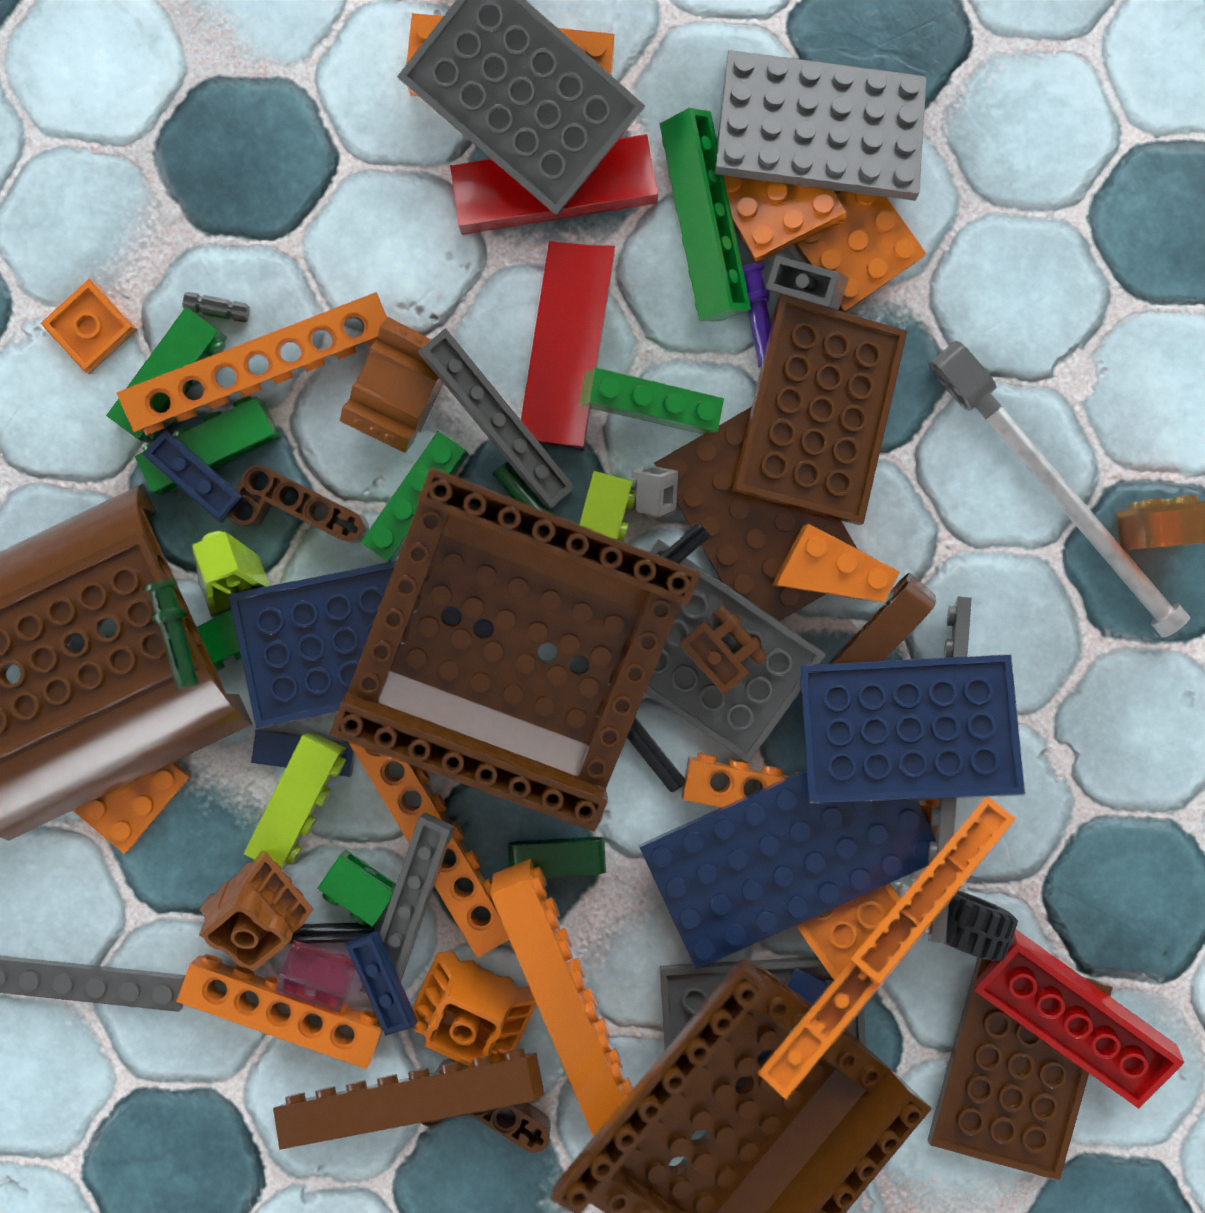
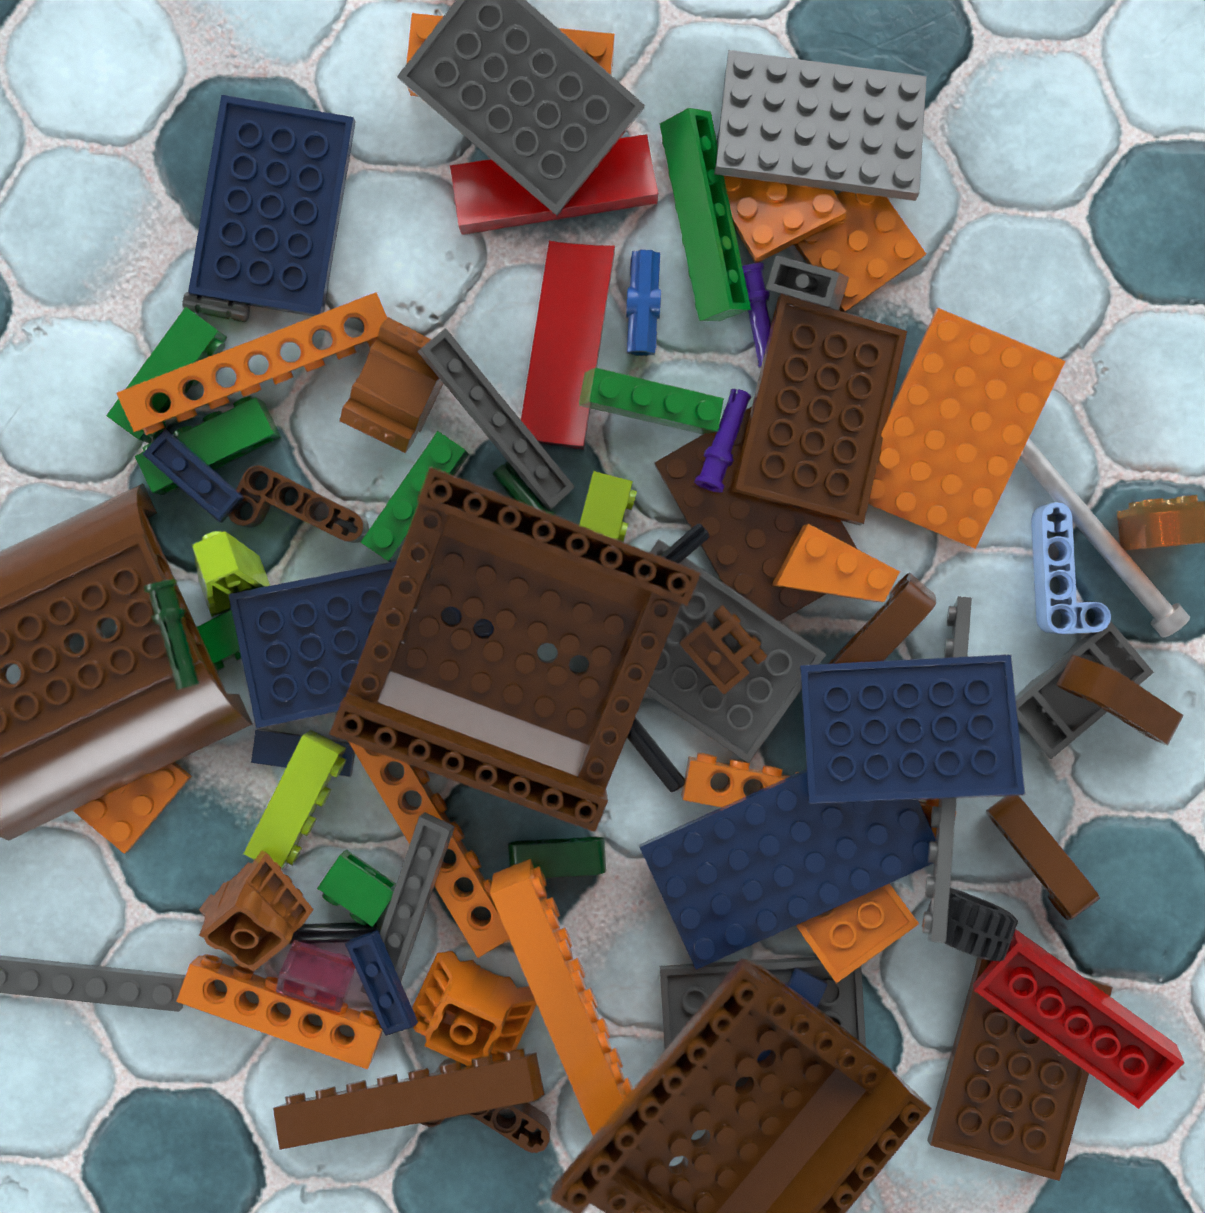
orange tile [40,279,138,374] -> none
light grey brick [632,465,678,519] -> none
orange slope [758,796,1016,1099] -> none
none -> dark blue plate [188,95,356,316]
none -> blue piece [626,249,661,356]
none -> dark purple pin [694,389,751,492]
none -> orange plate [868,308,1066,549]
none -> reddish brown beam [986,796,1100,920]
none -> dark grey slope [1016,621,1154,759]
none -> light blue beam [1031,502,1111,634]
none -> reddish brown beam [1056,655,1184,746]

